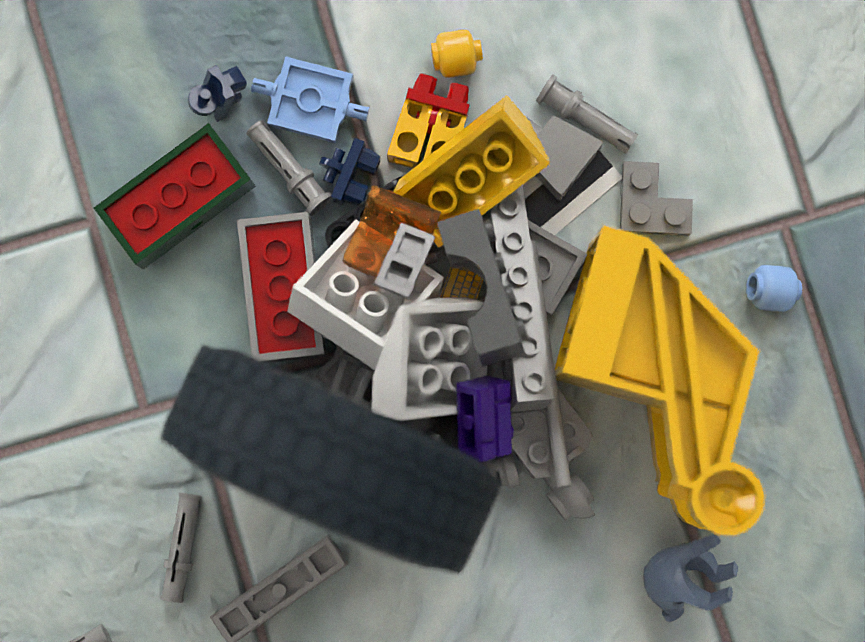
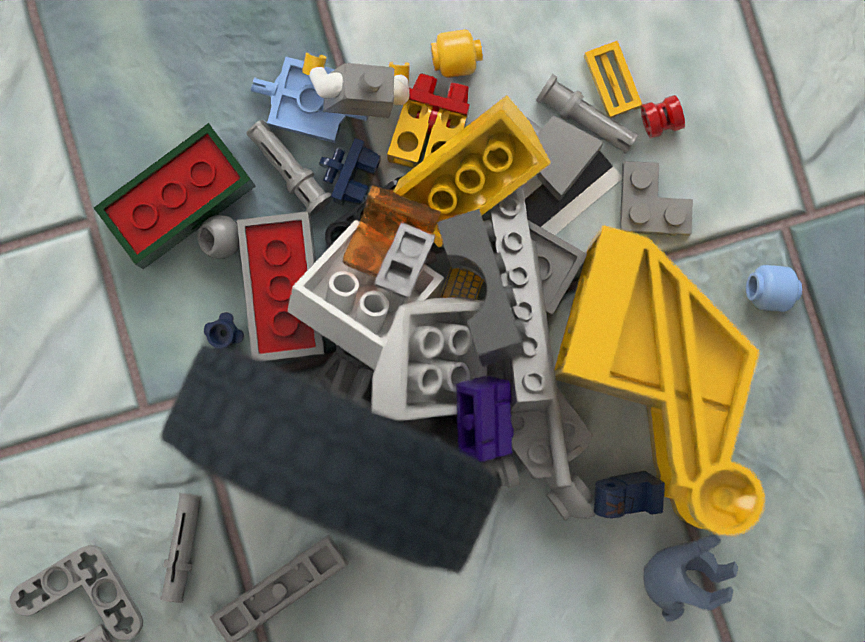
dark blue hips [187,65,247,122] -> none
none -> light grey beam [10,545,143,640]
none -> light grey piece [198,215,240,259]
none -> dark blue plate [204,312,244,349]
none -> light grey torso [302,52,410,118]
none -> yellow tile [584,40,642,118]
none -> dark blue leg [594,470,665,518]
none -> red wheel [640,95,685,138]

